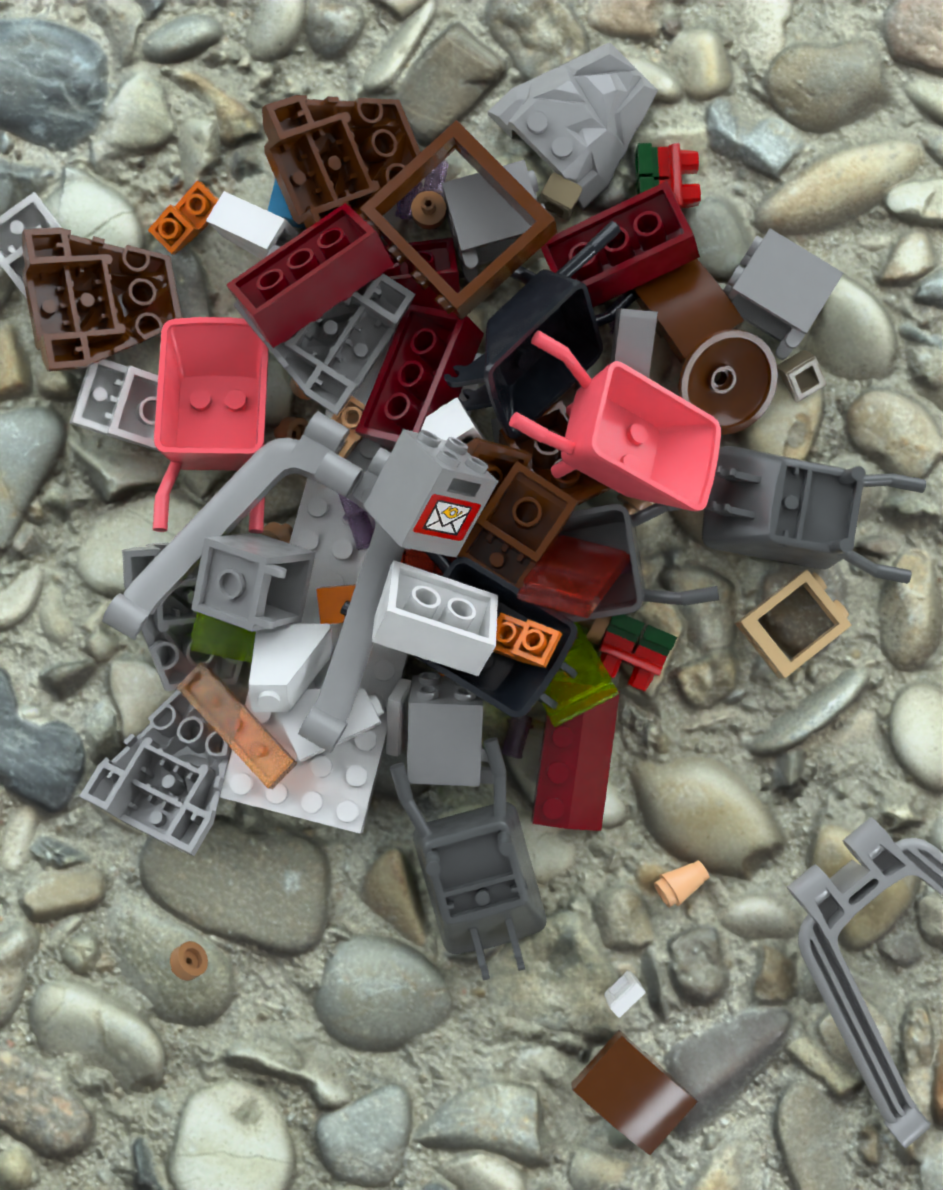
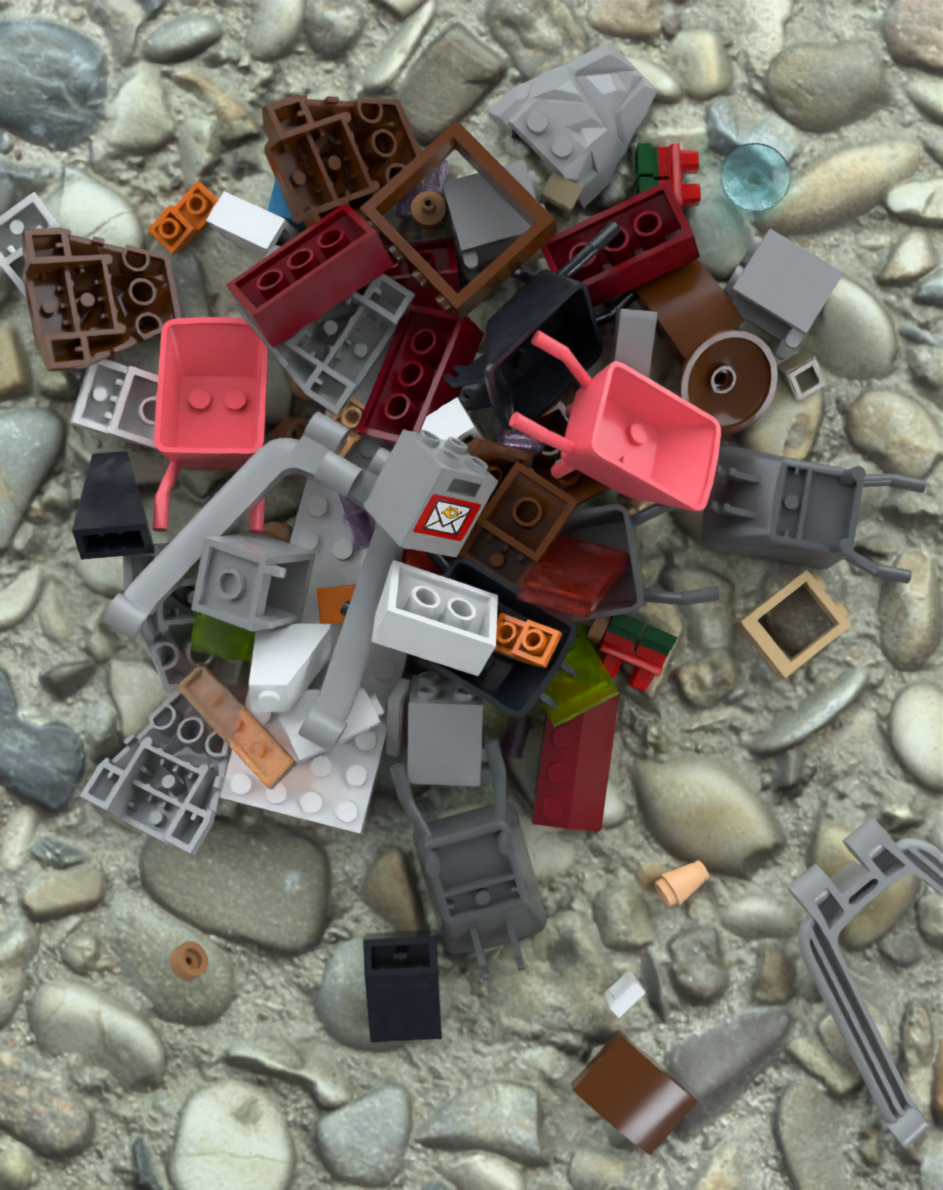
none -> black slope [72,451,155,560]
none -> black slope [363,930,442,1042]
none -> clear purple pin [496,429,545,457]
none -> clear light blue dish [720,143,790,212]

